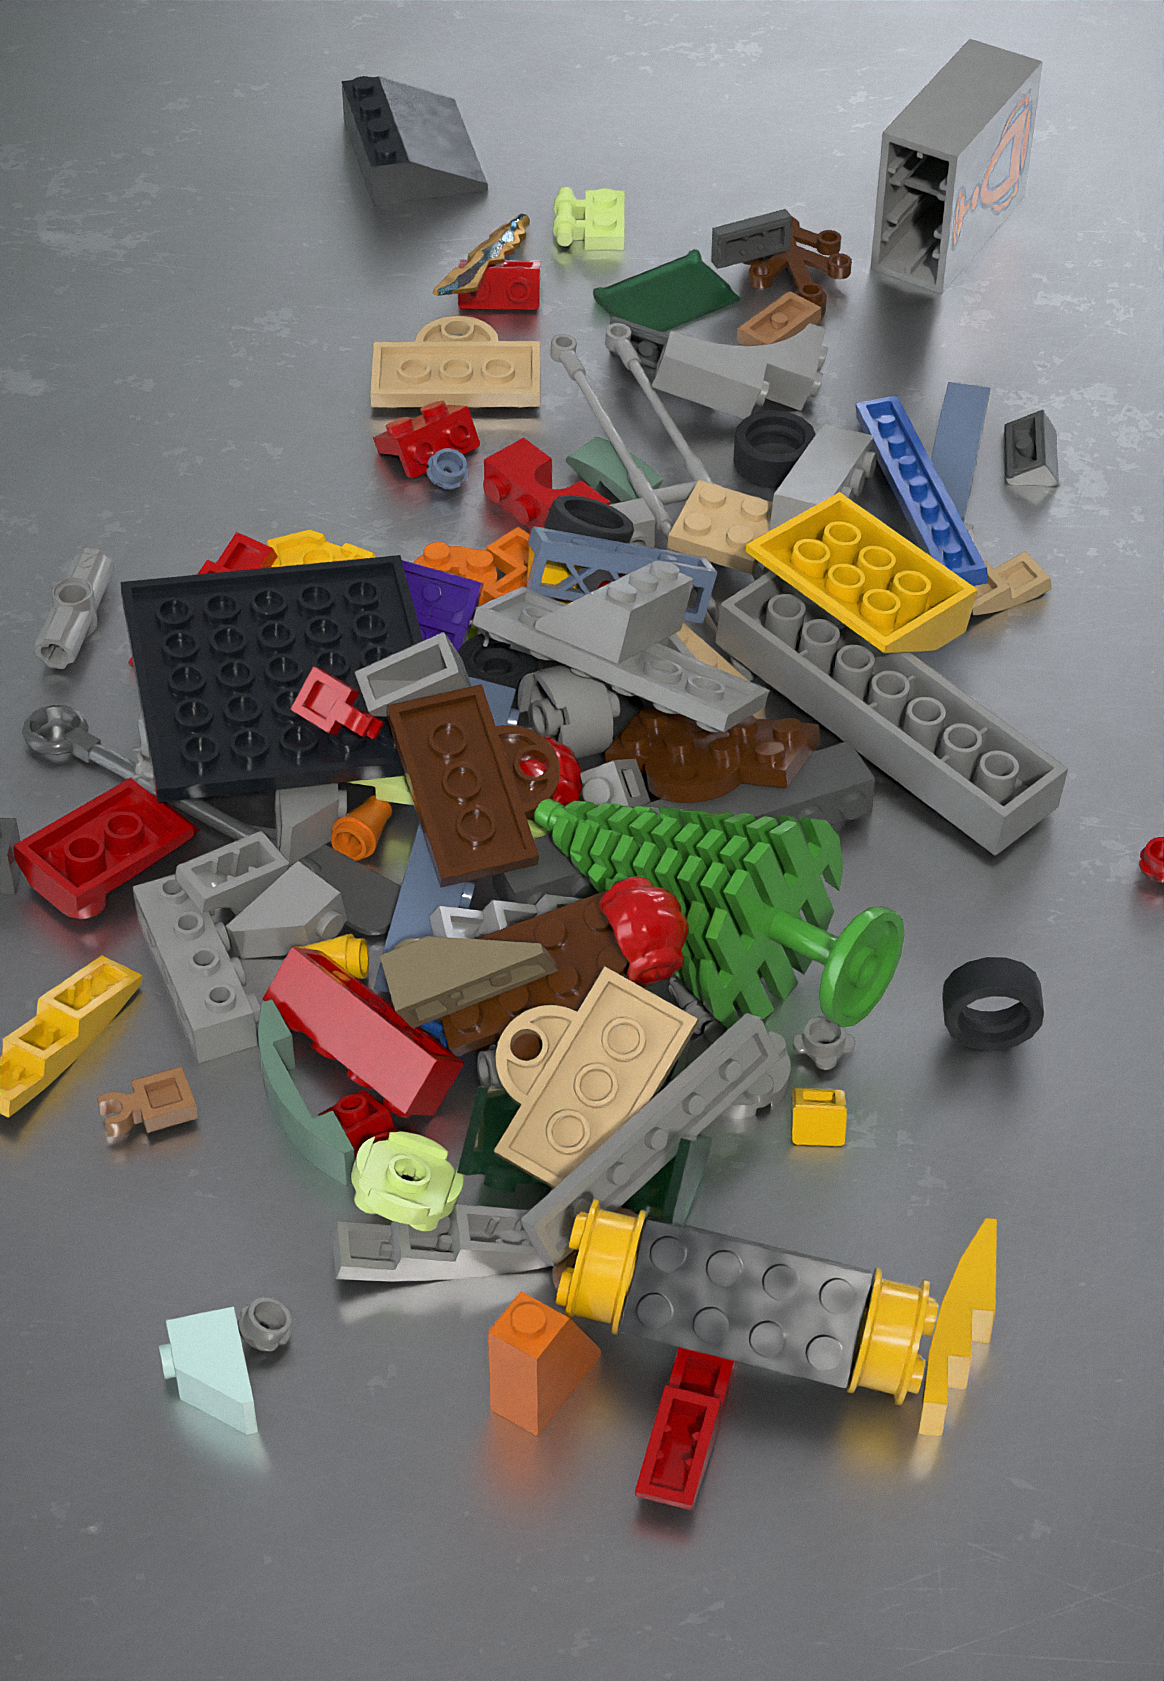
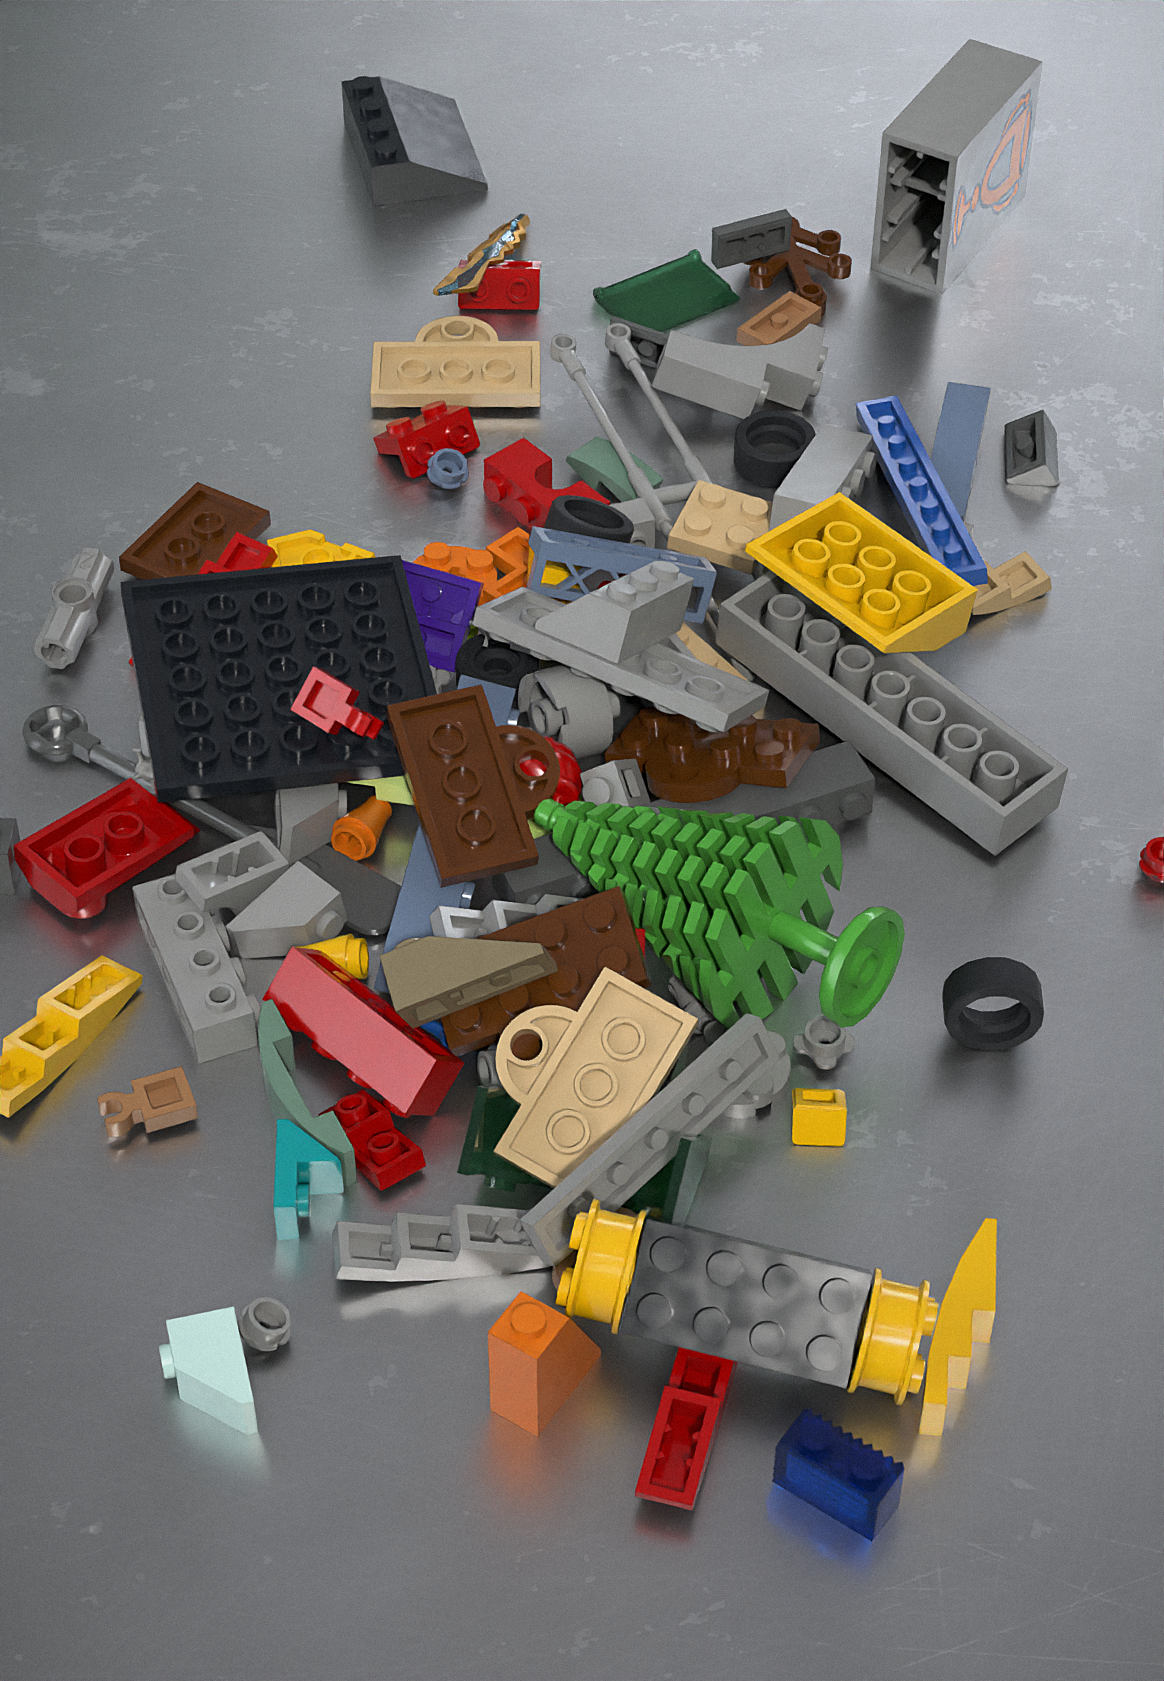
yellowish green plate [351,1132,464,1232] -> none
light grey slope [355,632,472,716] -> none
yellowish green plate [553,187,625,250] -> none
red hair [598,876,689,984] -> none
none -> reddish brown plate [119,482,271,580]
none -> teal slope [273,1119,344,1240]
none -> clear blue brick [772,1408,904,1541]

